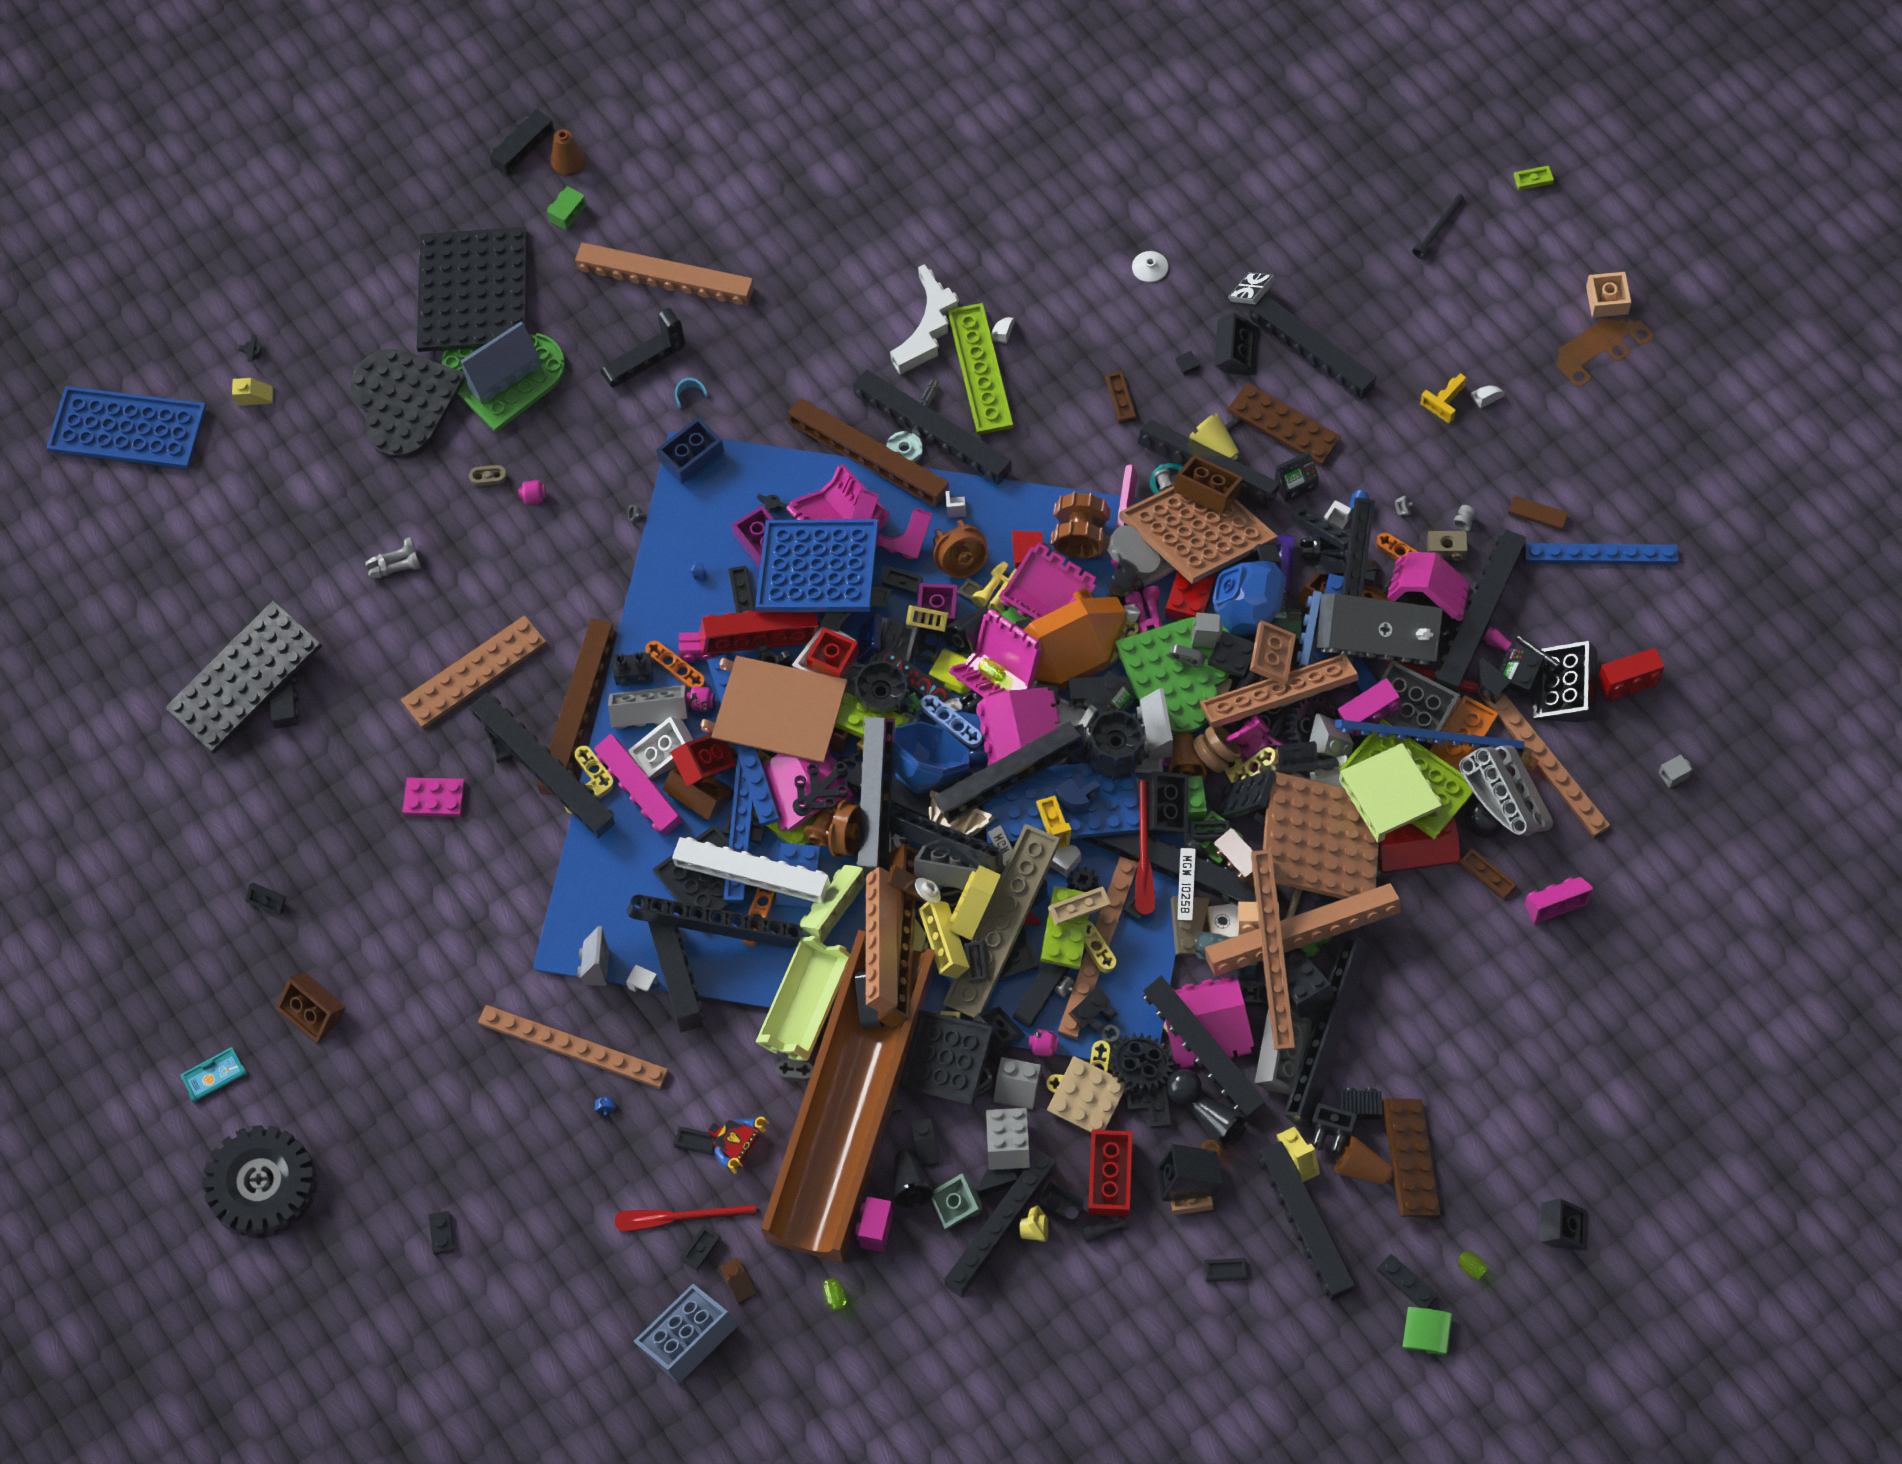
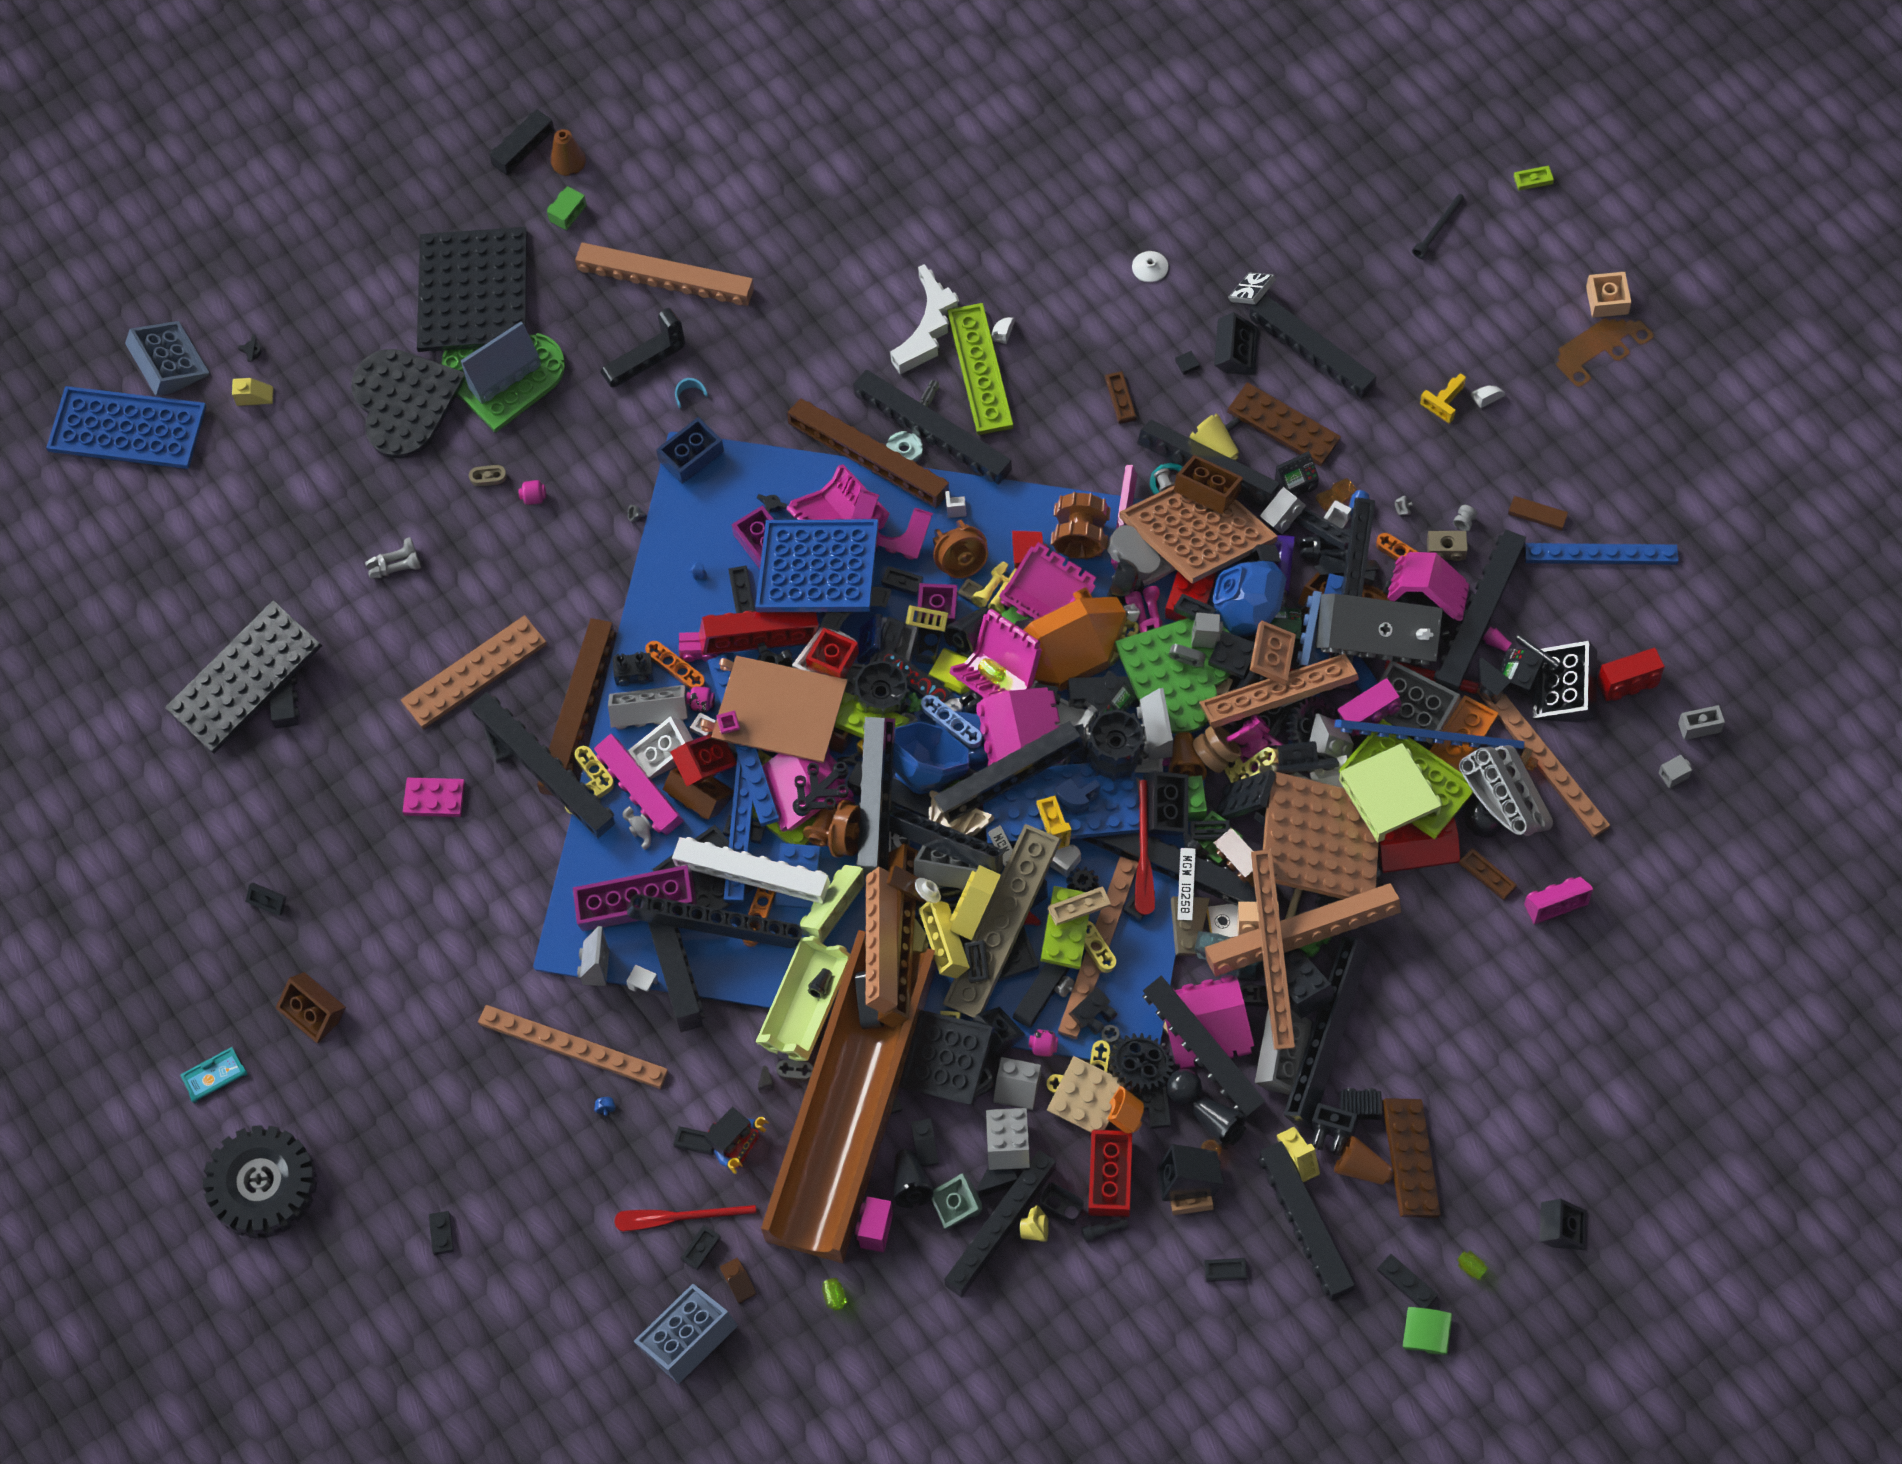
none -> sand blue slope [125,321,209,396]
none -> magenta brick [573,865,697,931]
none -> light grey piece [622,806,653,850]
none -> white plate [690,713,716,737]
none -> black brick [705,1106,751,1157]
none -> dark pink brick [716,710,740,735]
none -> clear smoke slope [758,1066,774,1094]
none -> black cone [808,968,832,999]
none -> orange brick [1107,1086,1144,1133]
none -> black plate [1173,594,1217,621]
none -> light grey brick [1260,487,1306,534]
none -> clear orange slope [1315,478,1357,512]
none -> light grey brick [1678,705,1725,740]

